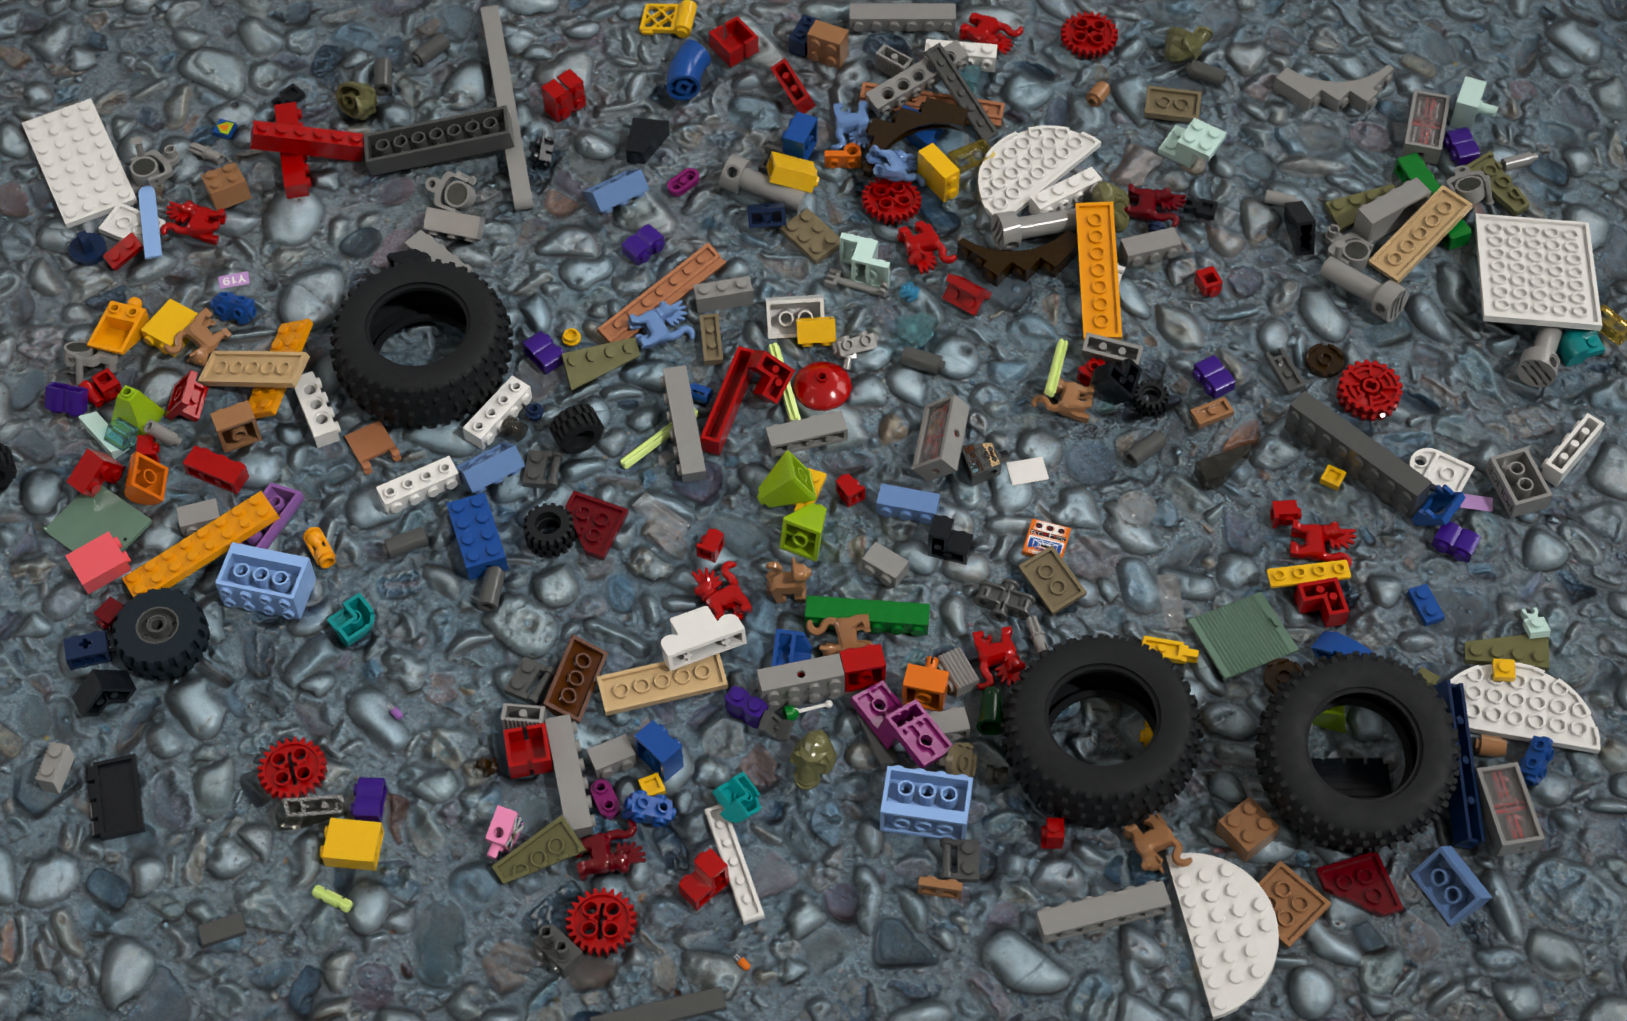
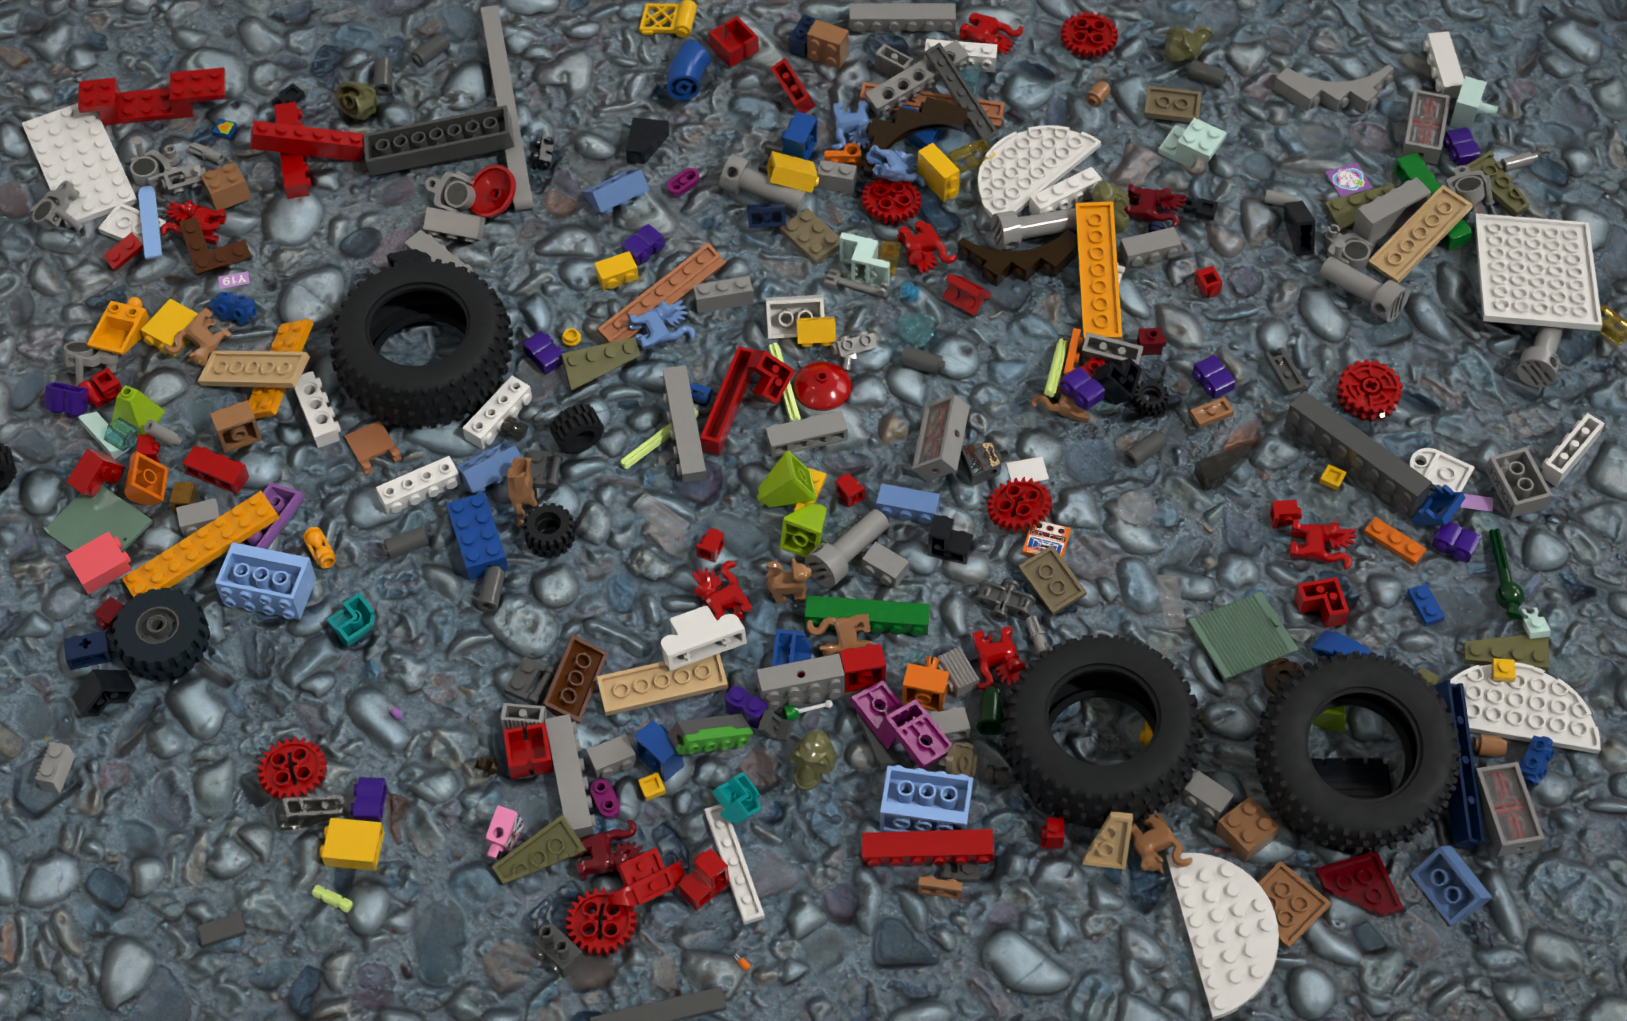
dark blue tile [68,229,108,266] -> none
black hinge [85,754,146,841] -> none
red bracket [165,370,209,422] -> none
dark blue plate [525,403,544,421] -> none
red piece [541,69,586,123] -> none
dark red plate [565,491,629,561] -> none
blue brick [621,790,676,827] -> none
dark tan plate [699,313,723,366] -> none
light grey brick [1035,880,1171,944] -> none
yellow hinge [1142,636,1199,664] -> none
yellow bracket [1266,560,1351,588] -> none
dark brown tile [1305,343,1344,378] -> none
teal brick [1557,328,1605,367] -> none
none -> light grey piece [31,180,83,231]
none -> red bracket [78,67,226,126]
none -> light grey brick [161,162,206,195]
none -> pearl gold brick [169,482,199,513]
none -> reddish brown plate [179,217,252,276]
none -> red dish [470,165,516,218]
none -> medium nougat animal [507,457,537,528]
none -> yellow brick [594,251,639,291]
none -> red plate [606,847,685,906]
none -> piece [667,714,753,755]
none -> light grey piece [805,509,889,588]
none -> light grey brick [817,160,857,194]
none -> red brick [862,829,995,867]
none -> clear yellow slope [879,240,901,276]
none -> red gear [987,477,1052,533]
none -> dark purple brick [1059,367,1105,411]
none -> orange plate [1063,328,1083,376]
none -> tan wing [1082,811,1133,870]
none -> dark red brick [1137,328,1166,355]
none -> light grey brick [1182,771,1234,822]
none -> sticker [1326,162,1373,197]
none -> orange plate [1363,517,1427,566]
none -> white brick [1423,32,1464,98]
none -> dark green piece [1489,528,1525,620]

